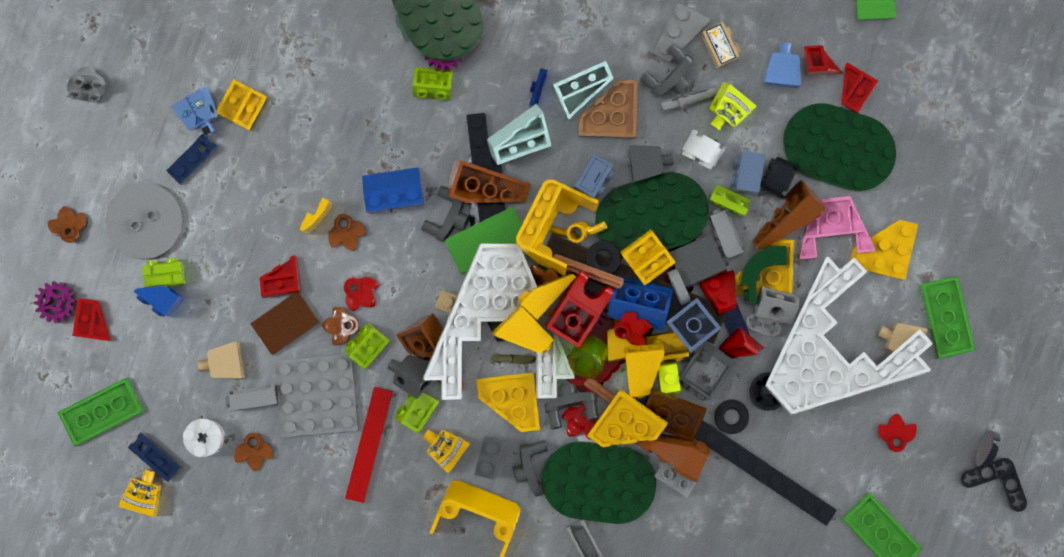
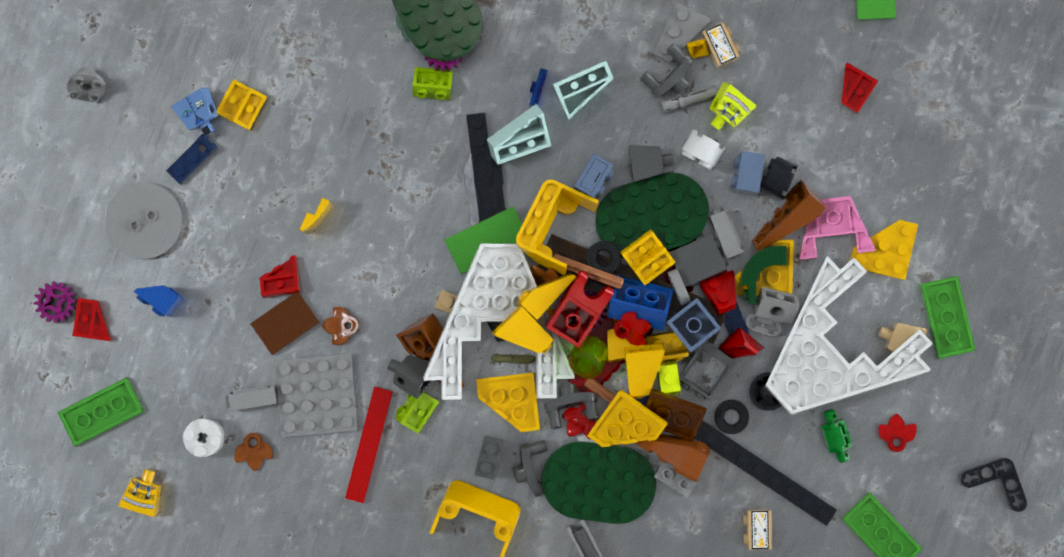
dark orange plate [48,206,86,243] -> none
dark blue plate [128,432,181,482] -> none
lime brick [142,258,186,288] -> none
tan torso [197,342,244,378] -> none
dark orange plate [328,214,366,251] -> none
red plate [343,277,379,311] -> none
lime bracket [344,323,390,370] -> none
blue slope [362,167,424,214] -> none
dark grey connector [421,186,470,242] -> none
yellow torso [422,429,471,474] -> none
dark orange wedge [448,160,531,203] -> none
yellow piece [550,221,607,243] -> none
medium nougat plate [579,80,638,138] -> none
lime bracket [708,185,750,218] -> none
medium blue torso [763,43,801,88] -> none
dark green plate [783,103,896,192] -> none
red slope [804,45,844,76] -> none
black tile [975,430,1000,469] -> none
none -> yellow slope [686,38,710,59]
none -> brick [743,509,772,550]
none -> green piece [821,409,852,463]

